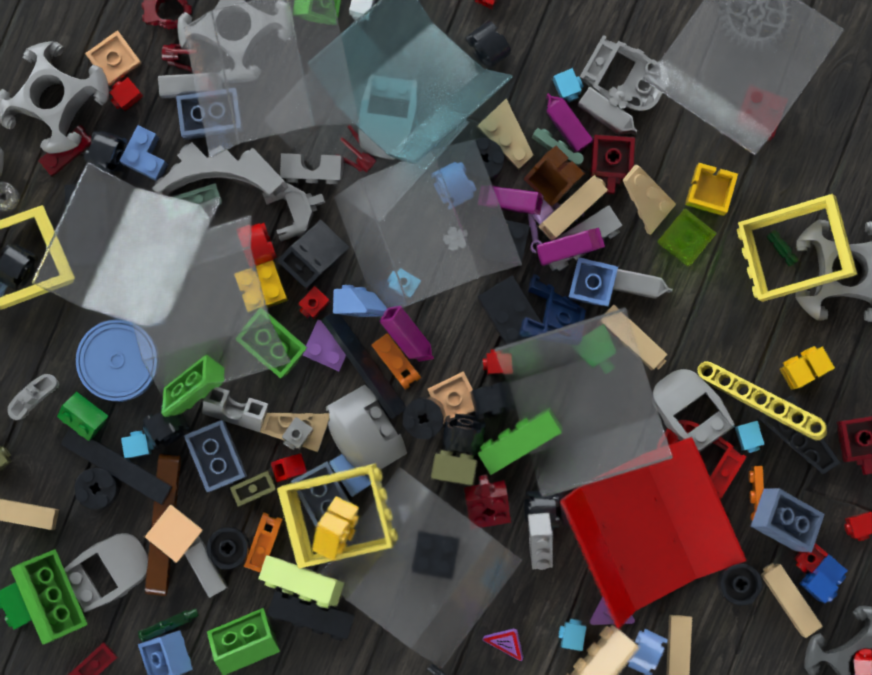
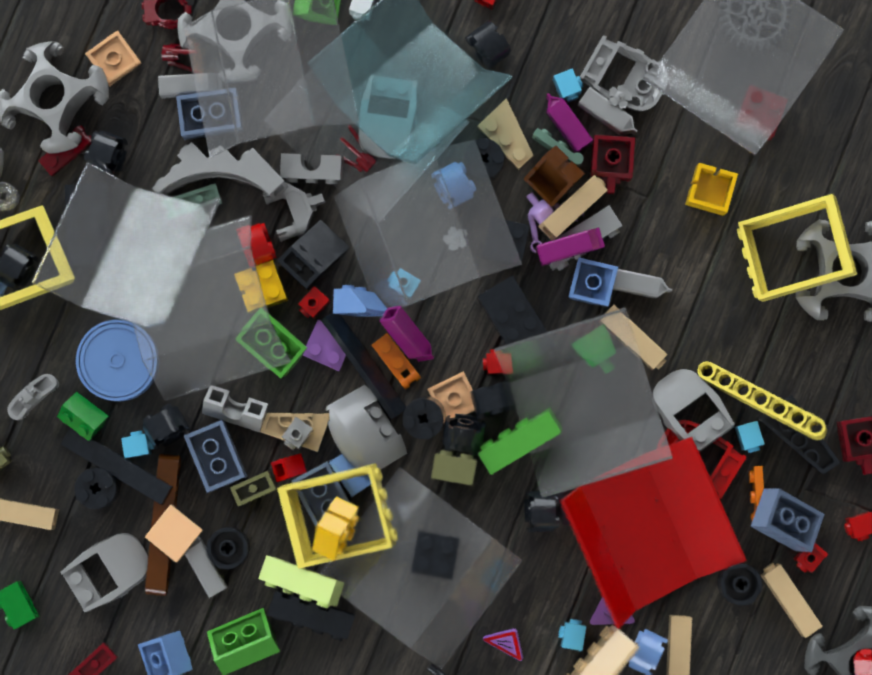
bright green brick [11,549,87,645] -> none
red brick [109,77,144,111] -> none
medium blue brick [120,125,168,181] -> none
dark green piece [138,608,199,642] -> none
bright green slope [162,354,224,417] -> none
orange plate [244,513,283,573] -> none
dark red hinge [464,475,511,529] -> none
magenta piece [477,186,544,215] -> none
dark blue wing [520,274,586,344] -> none
light grey arch [528,513,553,570] -> none
tan wing [623,164,676,235] -> none
clear neon green brick [657,208,717,267] -> none
dark green axle [767,230,798,266] -> none
yellow piece [780,346,834,390] -> none
blue brick [799,554,848,603] -> none

